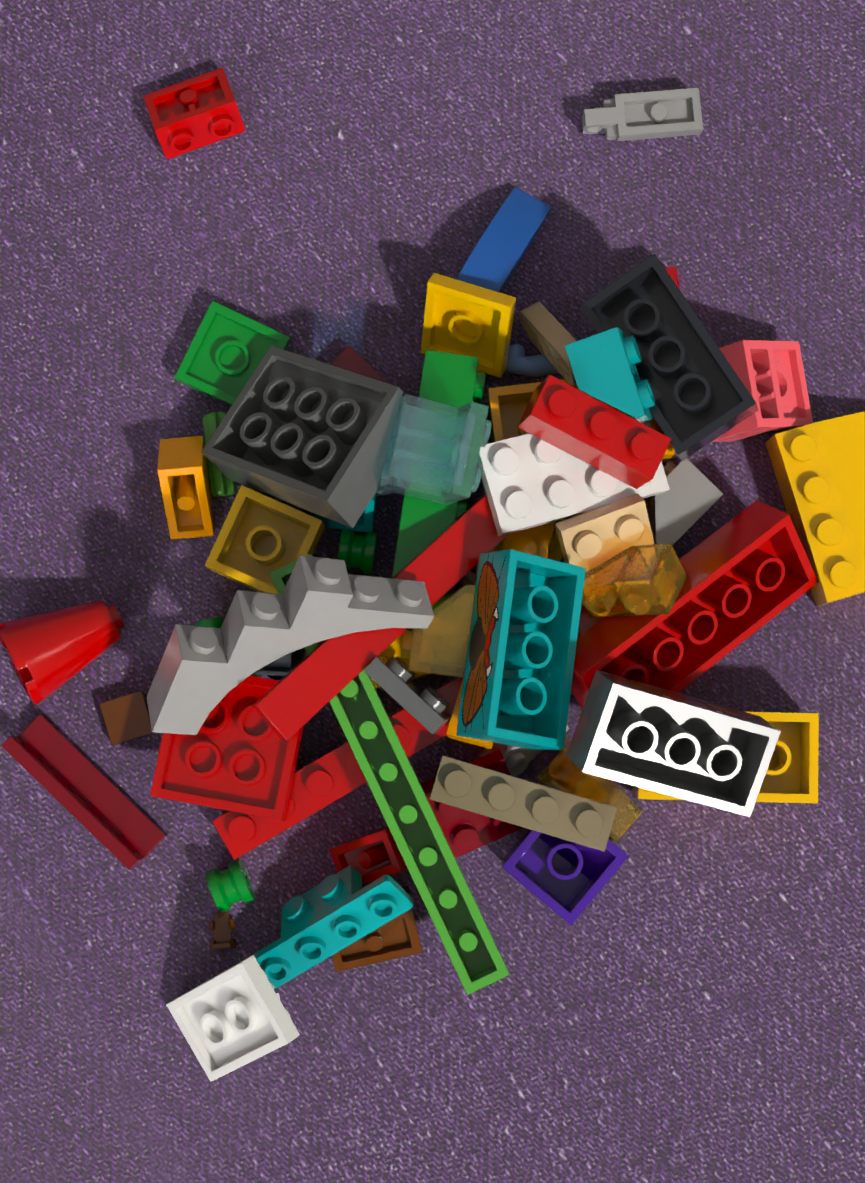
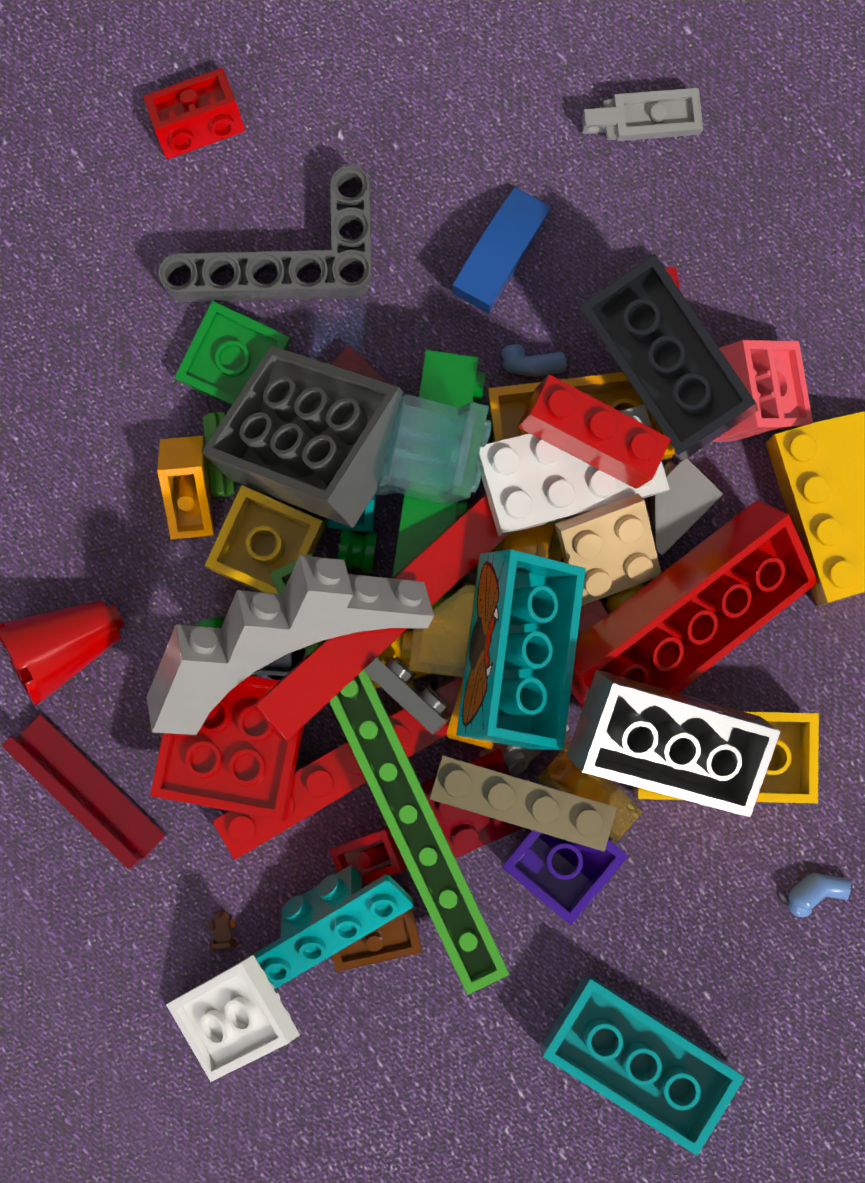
reddish brown tile [100,691,154,746] -> none
green wheel [206,858,255,913] -> none
yellow plate [421,273,516,378] -> none
tan beam [519,302,576,385] -> none
teal slope [565,327,655,422] -> none
clear yellow slope [582,543,687,618] -> none
none -> dark grey beam [158,165,372,302]
none -> teal brick [539,973,745,1156]
none -> medium blue arm [788,873,851,917]

